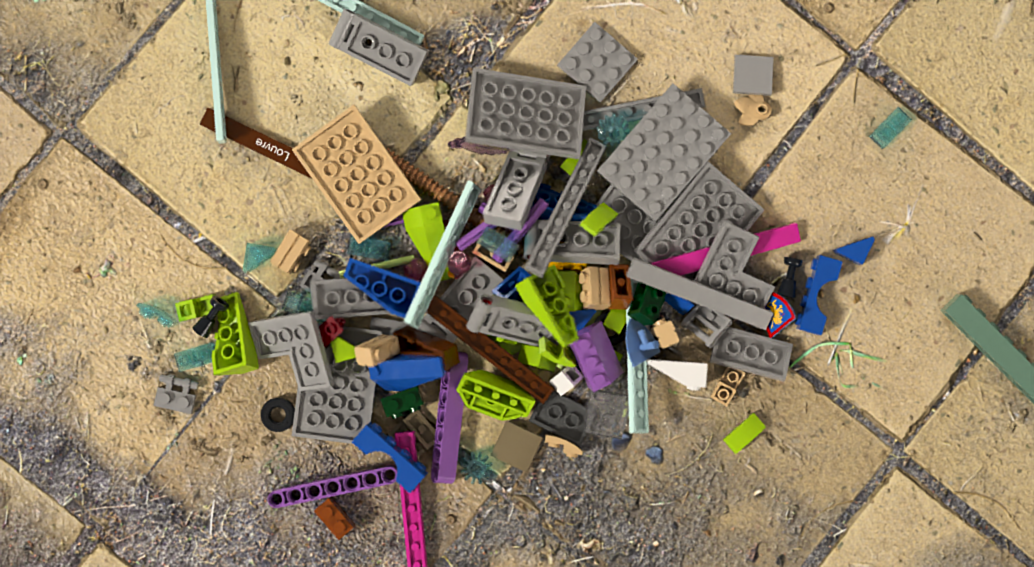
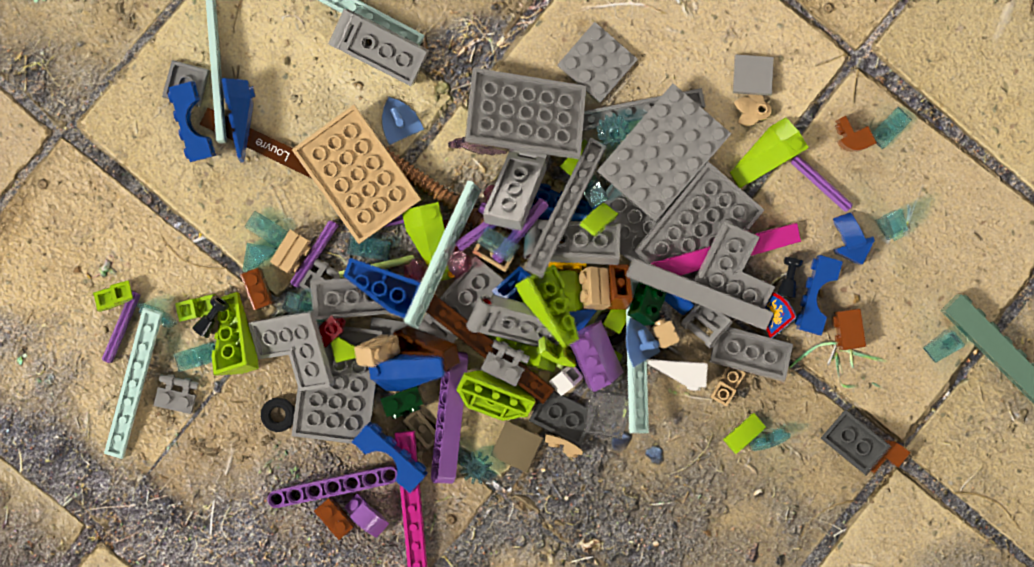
none -> lime slope [93,280,133,312]
none -> medium lavender axle [102,291,140,363]
none -> light aqua tile [104,307,163,459]
none -> light grey tile [162,60,210,107]
none -> blue arch [168,81,216,162]
none -> blue wedge [222,78,256,163]
none -> dark orange brick [240,268,275,311]
none -> clear light blue slope [244,211,288,248]
none -> medium lavender axle [290,220,338,288]
none -> medium lavender brick [344,494,389,538]
none -> medium blue shield [382,97,424,145]
none -> light grey plate [481,340,530,386]
none -> clear light blue slope [584,174,609,208]
none -> lime wedge [730,117,809,188]
none -> clear light blue slope [750,429,791,451]
none -> medium lavender axle [791,155,853,212]
none -> dark grey tile [821,409,891,476]
none -> dark orange brick [832,309,866,350]
none -> blue slope [833,212,867,250]
none -> dark orange brick [835,116,876,152]
none -> dark orange brick [871,440,911,473]
none -> clear light blue slope [875,209,908,241]
none -> clear light blue slope [923,330,965,363]

